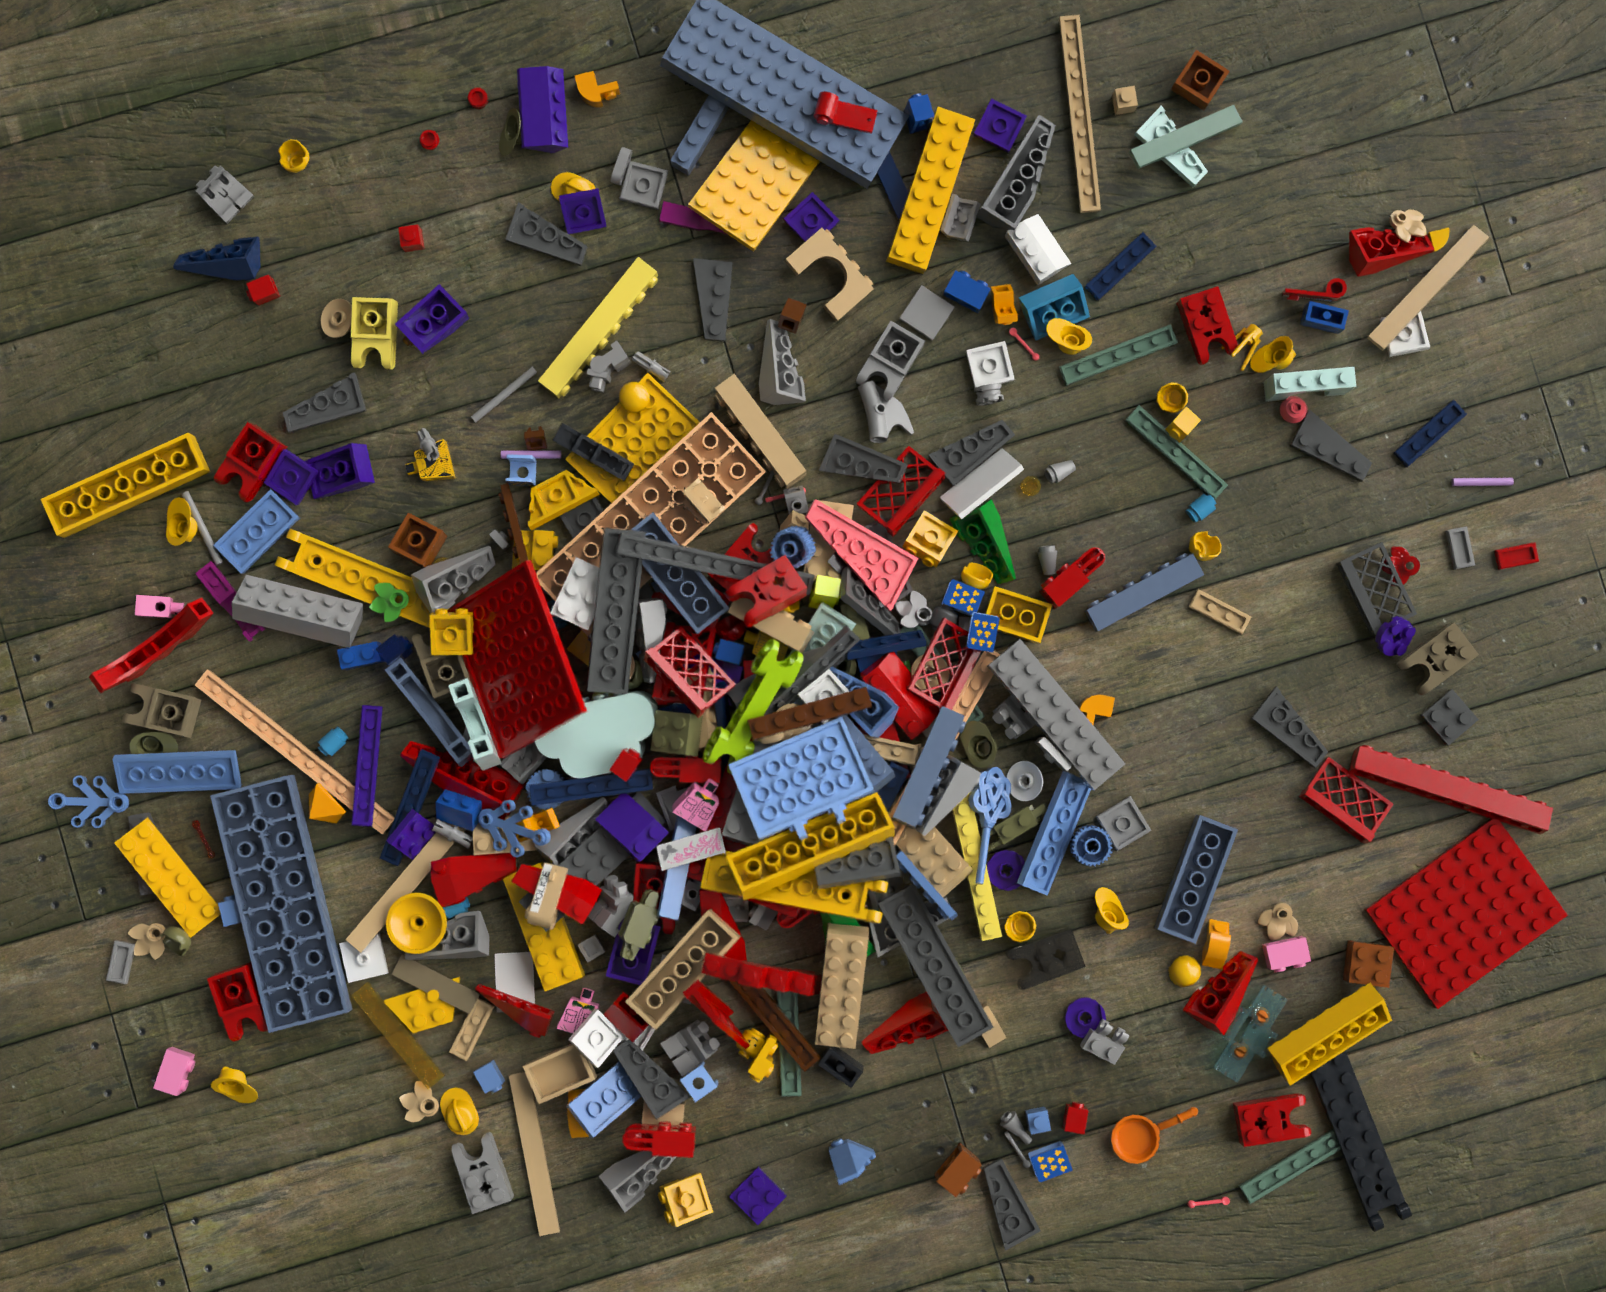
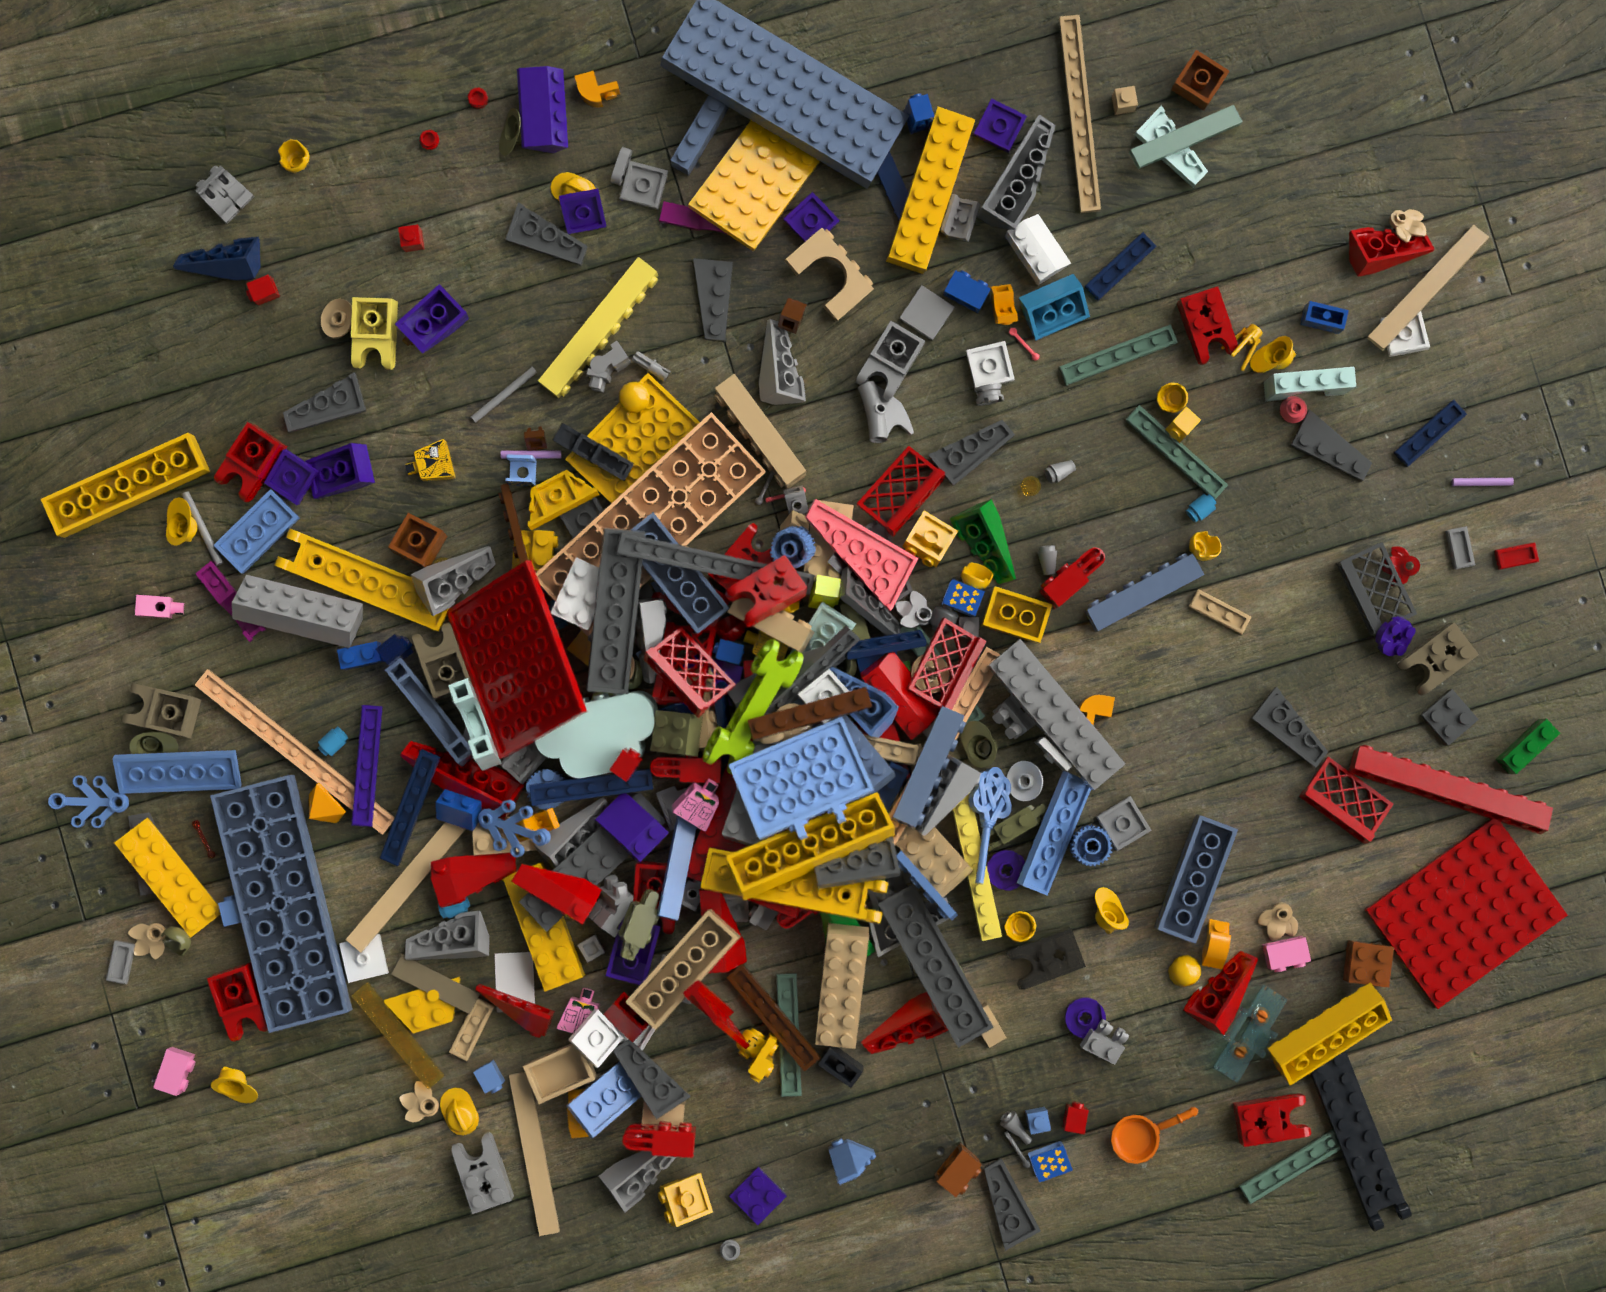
red arch [88,597,214,693] -> none
bright green plate [369,583,409,622] -> none
dark purple plate [386,809,435,860] -> none
yellow dish [386,893,447,954] -> none
light grey axle [417,428,439,461] -> none
yellow plate [429,608,473,655] -> none
light grey pin [432,819,473,849] -> none
light grey plate [489,530,511,551] -> none
tan door [525,862,568,929] -> none
white sticker [656,827,725,871] -> none
light grey hips [660,1020,720,1077] -> none
light blue piece [680,1061,718,1102] -> none
tan hinge [682,478,725,524] -> none
red arch [701,953,822,996] -> none
red door [814,92,878,134] -> none
dark grey wing [819,434,908,483] -> none
white tile [940,448,1024,519] -> none
blue piece [966,612,999,652] -> none
yellow piece [1046,318,1092,355] -> none
coral hinge [1187,1196,1230,1208] -> none
red door [1282,278,1347,301] -> none
yellow tile [1428,227,1449,253] -> none
none -> light grey plate [720,1240,740,1261]
none -> green brick [1495,718,1561,774]

